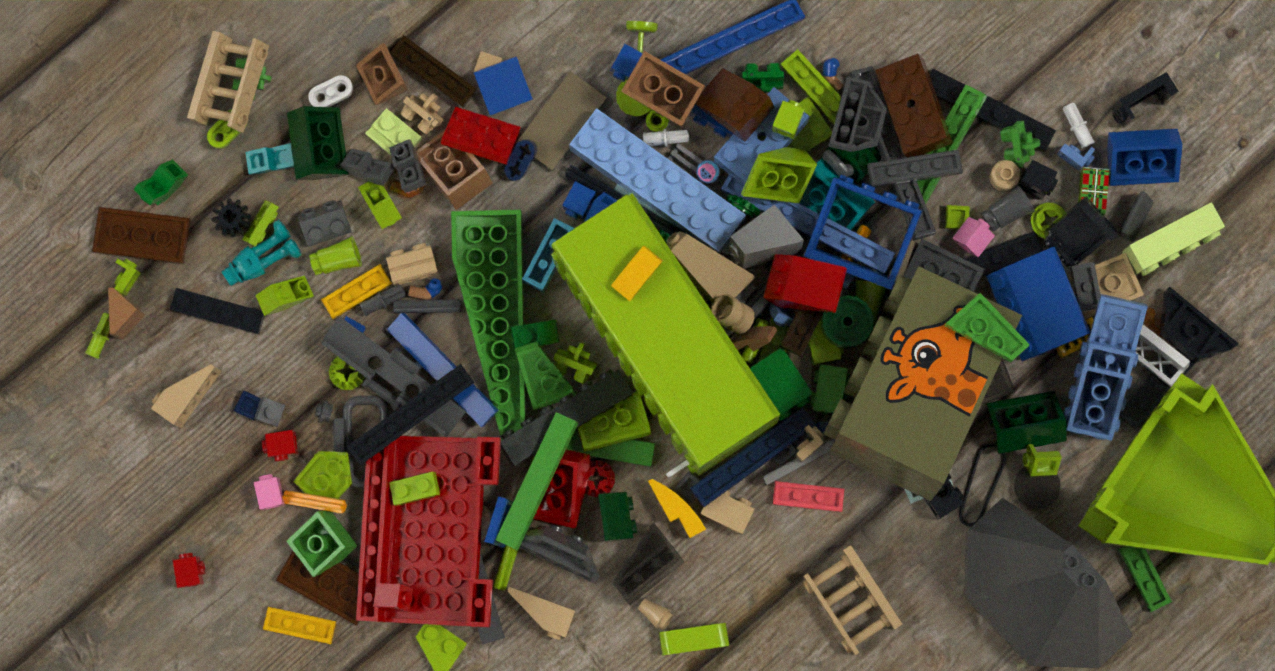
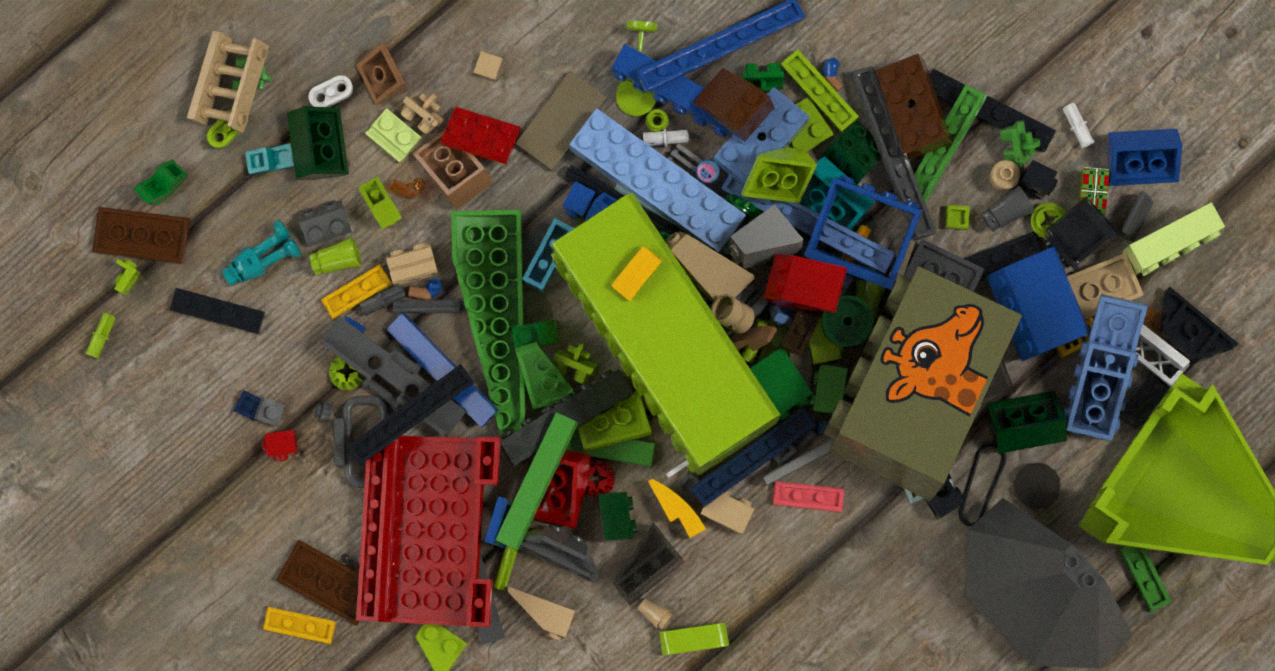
medium nougat slope [108,287,145,339] -> none
tan slope [151,364,222,428] -> none
red brick [173,553,206,588] -> none
black gear [211,198,251,238] -> none
lime plate [242,200,279,247] -> none
bright pink brick [254,474,285,511] -> none
lime slope [255,276,314,316] -> none
light orange axle [282,490,347,513] -> none
bright green slope [286,511,358,577] -> none
lime tile [293,451,352,511] -> none
dark grey slope [340,149,395,186] -> none
red brick [373,583,413,612] -> none
dark grey slope [389,139,426,193] -> none
lime plate [389,472,440,506] -> none
dark brown plate [390,35,477,108] -> none
blue tile [473,56,533,115] -> none
dark blue beam [504,139,537,181] -> none
medium nougat slope [621,51,705,127] -> none
lime brick [772,100,805,139] -> none
tan bracket [796,425,824,463] -> none
tan fence [802,545,902,655] -> none
dark grey arm [822,150,854,177] -> none
dark grey wedge [829,77,887,152] -> none
dark grey tile [867,150,963,187] -> none
bright green wing [944,293,1030,362] -> none
bright pink brick [952,217,995,257] -> none
lime bracket [1022,444,1062,476] -> none
medium blue bracket [1056,144,1095,171] -> none
dark grey plate [1070,262,1100,312] -> none
black panel [1112,72,1179,127] -> none

